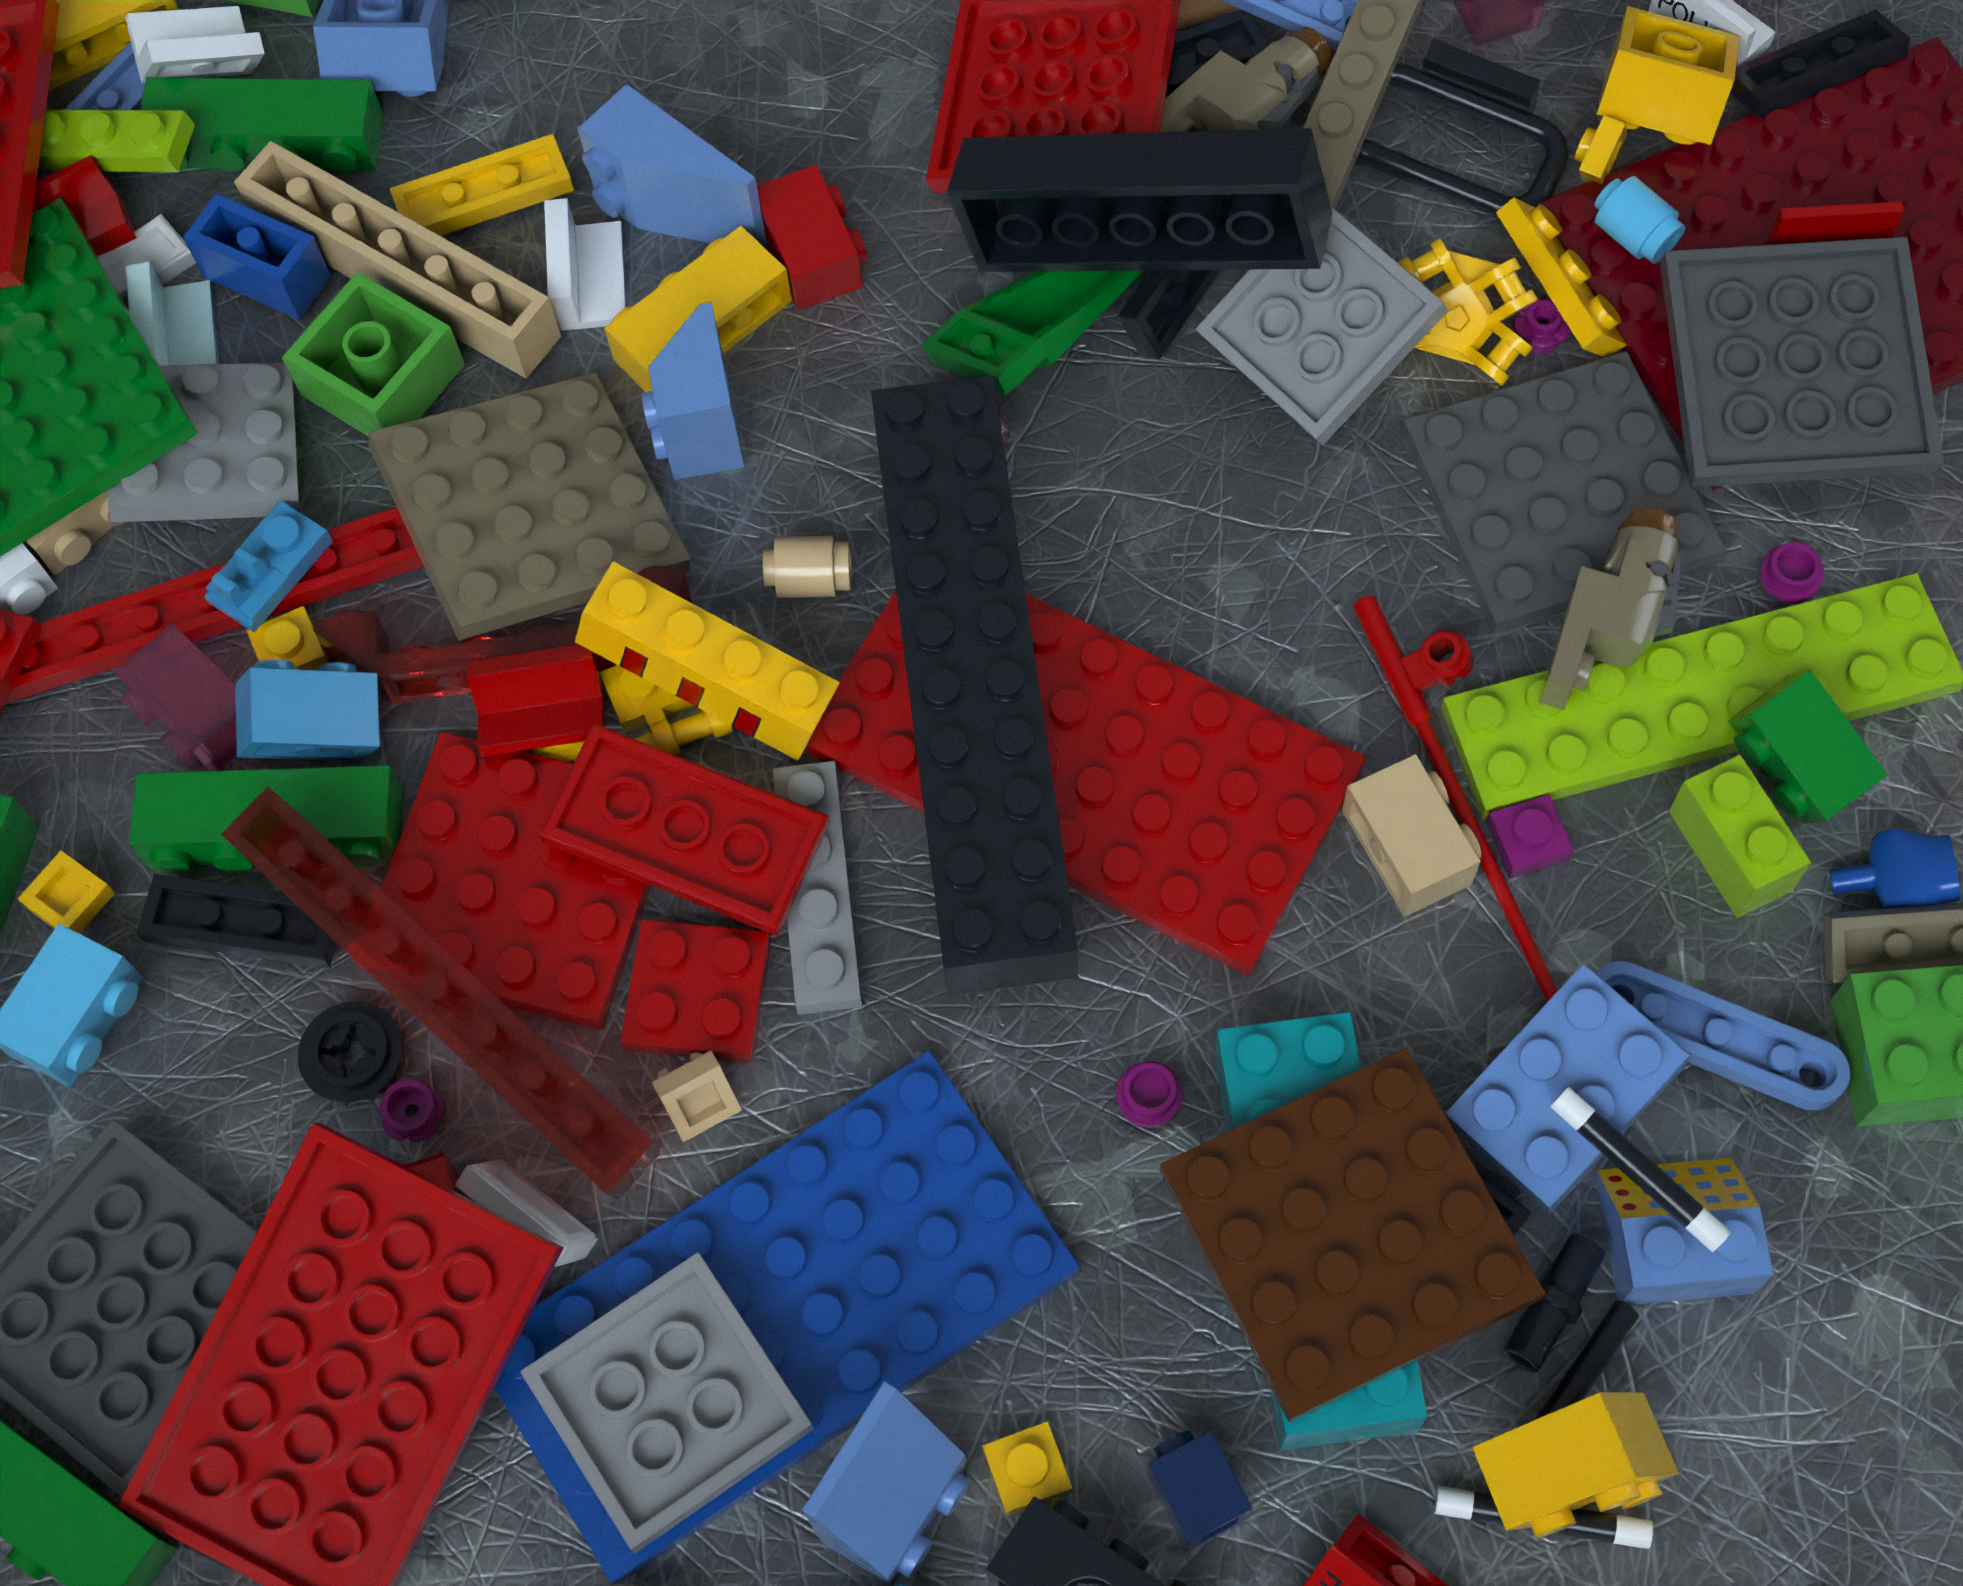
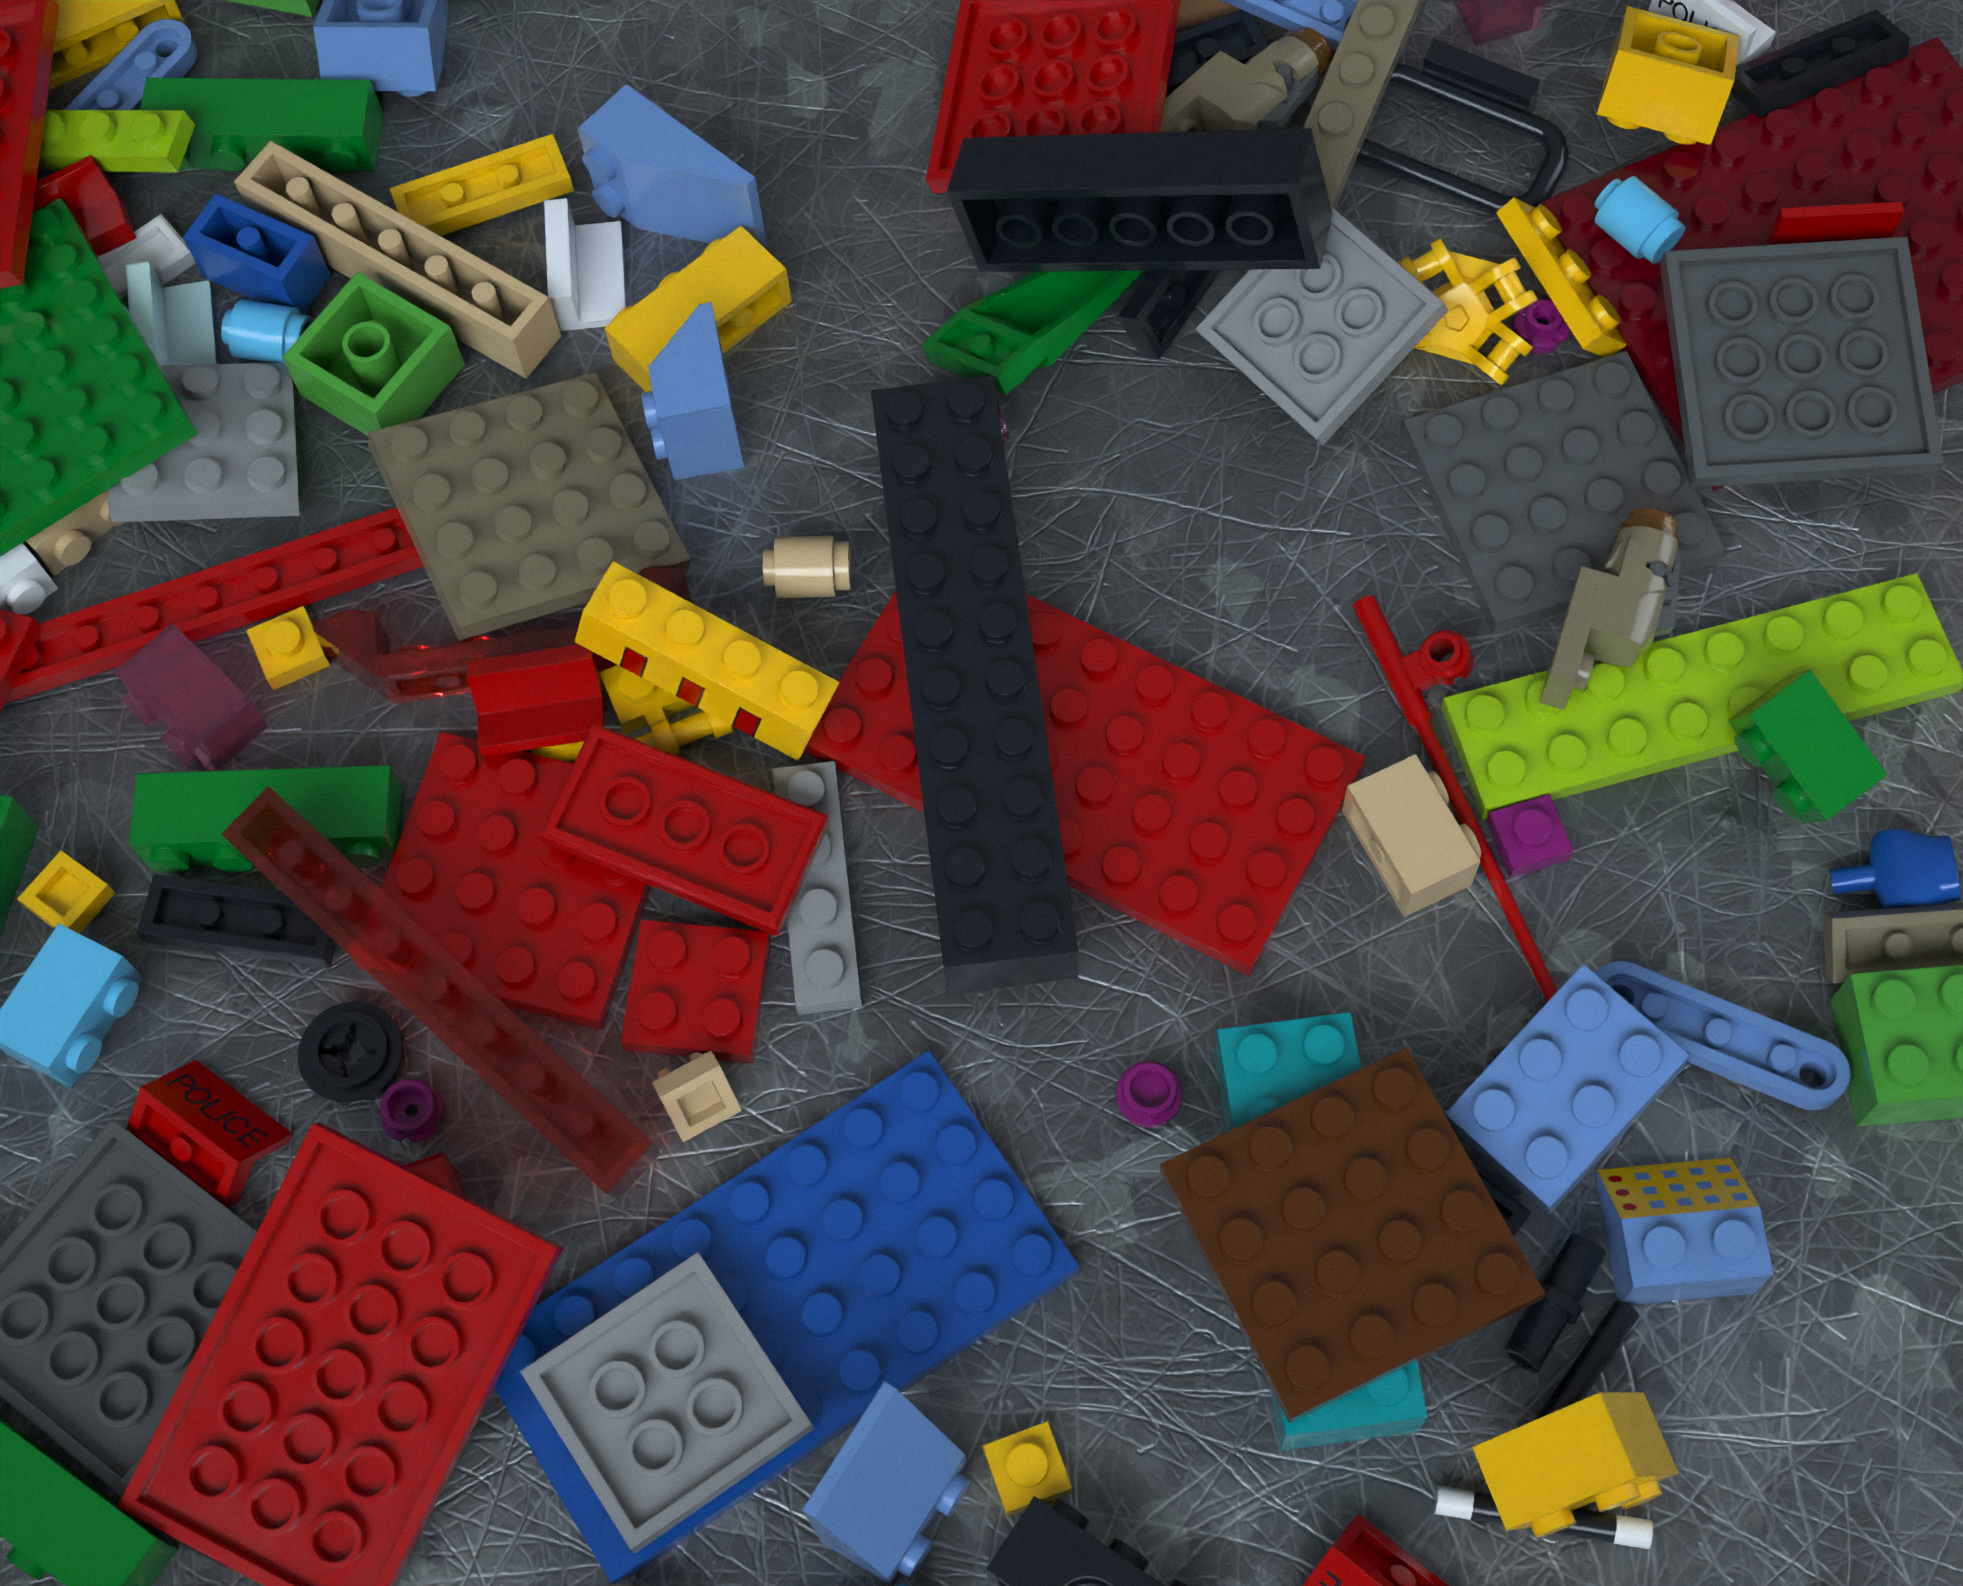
white panel [125,6,265,83] -> none
dark azure plate [204,500,333,632] -> none
dark azure brick [235,660,380,761] -> none
white tile [455,1159,598,1267] -> none
red brick [757,164,867,311] -> none
dark blue brick [1147,1430,1253,1552] -> none
black bar [1550,1086,1731,1252] -> none
yellow plate [1574,115,1628,184] -> none
lime brick [1668,755,1811,918] -> none
magenta plate [1759,542,1824,603] -> none
none -> red panel [126,1060,293,1208]
none -> medium azure brick [221,299,314,363]

